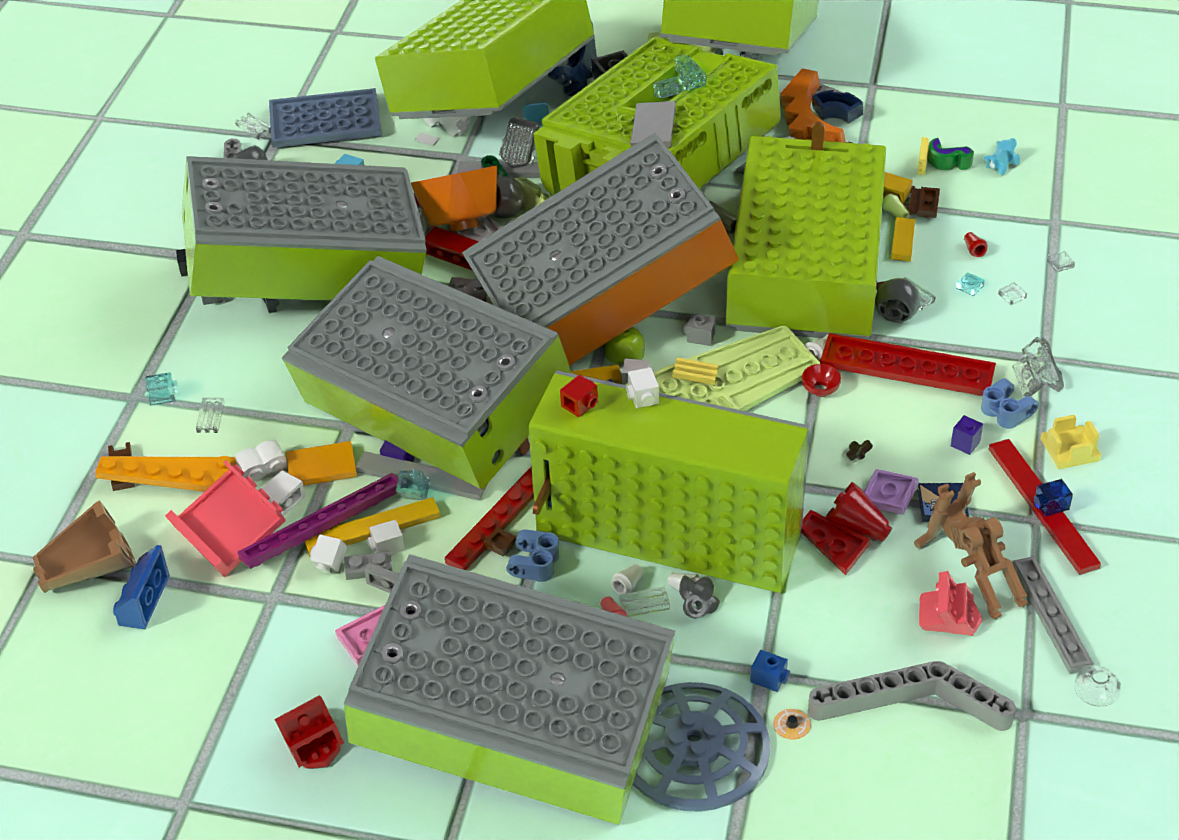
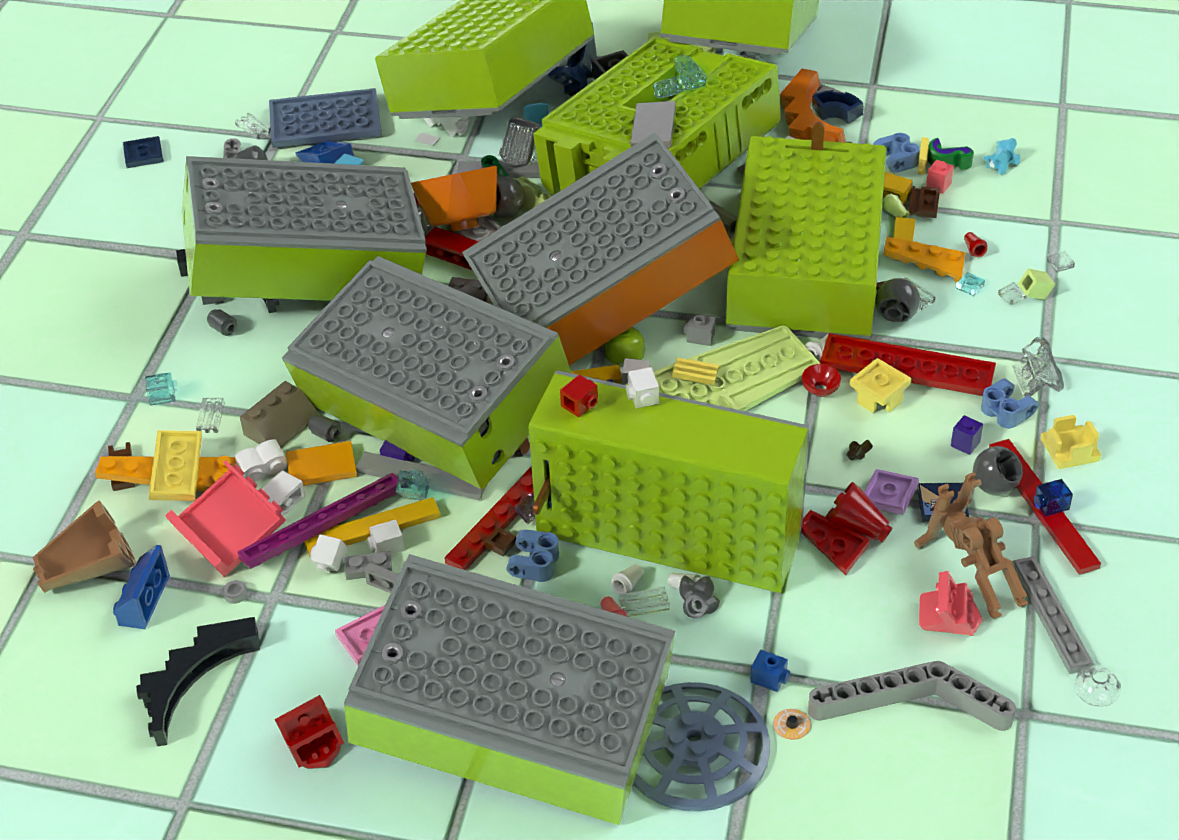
none -> dark blue tile [123,136,164,168]
none -> black arch [136,617,260,747]
none -> light yellow tile [149,430,202,501]
none -> dark grey brick [207,309,237,336]
none -> light grey tile [223,580,247,604]
none -> dark tan slope [240,381,319,448]
none -> blue slope [295,141,355,164]
none -> dark grey brick [308,415,341,442]
none -> plate [513,493,535,525]
none -> light yellow panel [850,358,911,413]
none -> medium blue piece [872,132,920,173]
none -> light orange wing [883,236,965,283]
none -> coral brick [926,160,954,194]
none -> dark grey wheel [972,446,1023,496]
none -> yellowish green brick [1018,268,1056,300]

